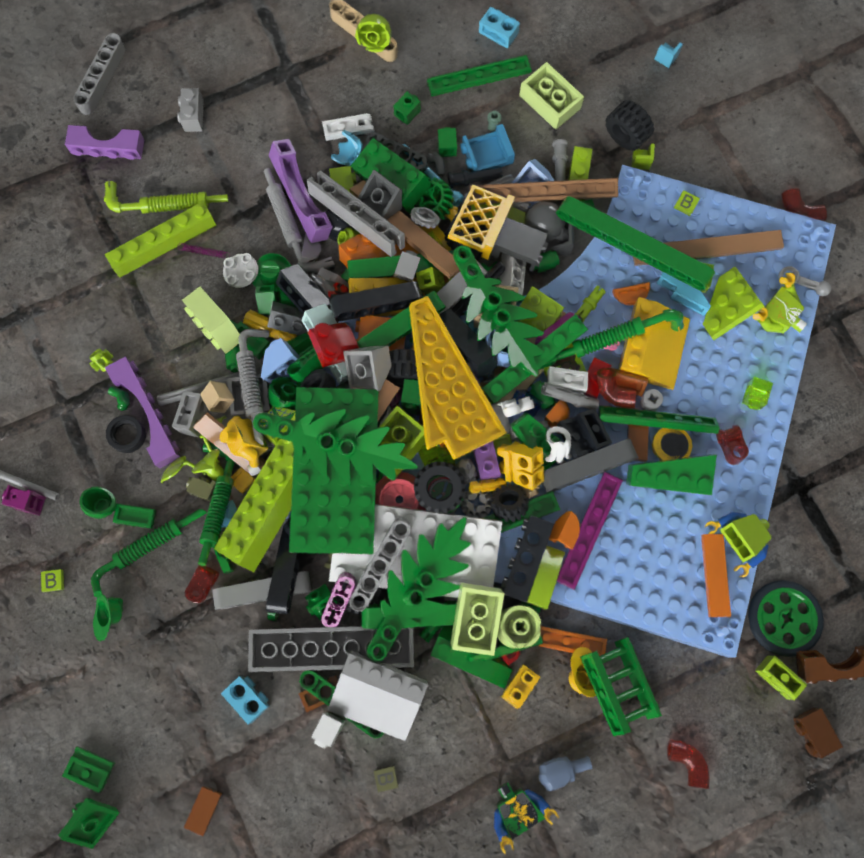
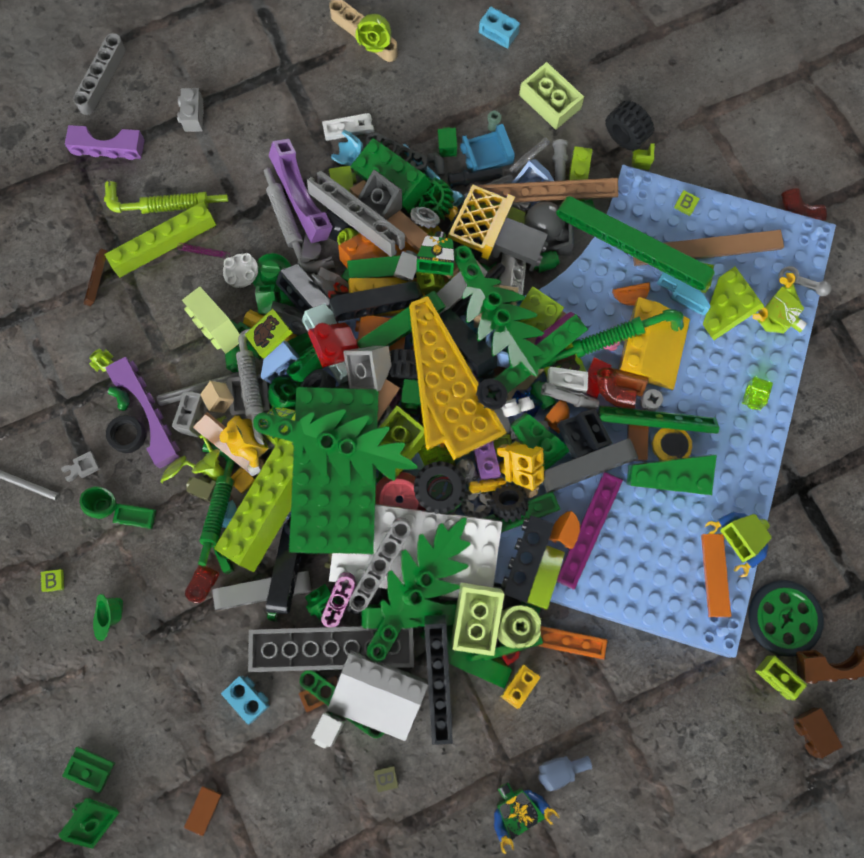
magenta hinge [1,485,46,516] -> none
green piece [91,509,207,597] -> none
green brick [393,91,421,125] -> none
green tile [427,55,532,97] -> none
white piece [545,427,572,465] -> none
yellow piece [569,647,596,697] -> none
lime pin [575,286,606,322] -> none
green fence [580,637,662,736] -> none
medium azure panel [655,42,683,68] -> none
clear red cylinder [667,739,710,789] -> none
clear red piece [716,425,749,465] -> none
none -> light grey plate [61,451,100,482]
none -> reddish brown tile [84,248,108,306]
none -> lime tile [245,309,293,359]
none -> torso [416,231,454,276]
none -> black brick [425,615,453,745]
none -> black gear [475,379,508,411]
none -> clear tile [509,137,550,174]

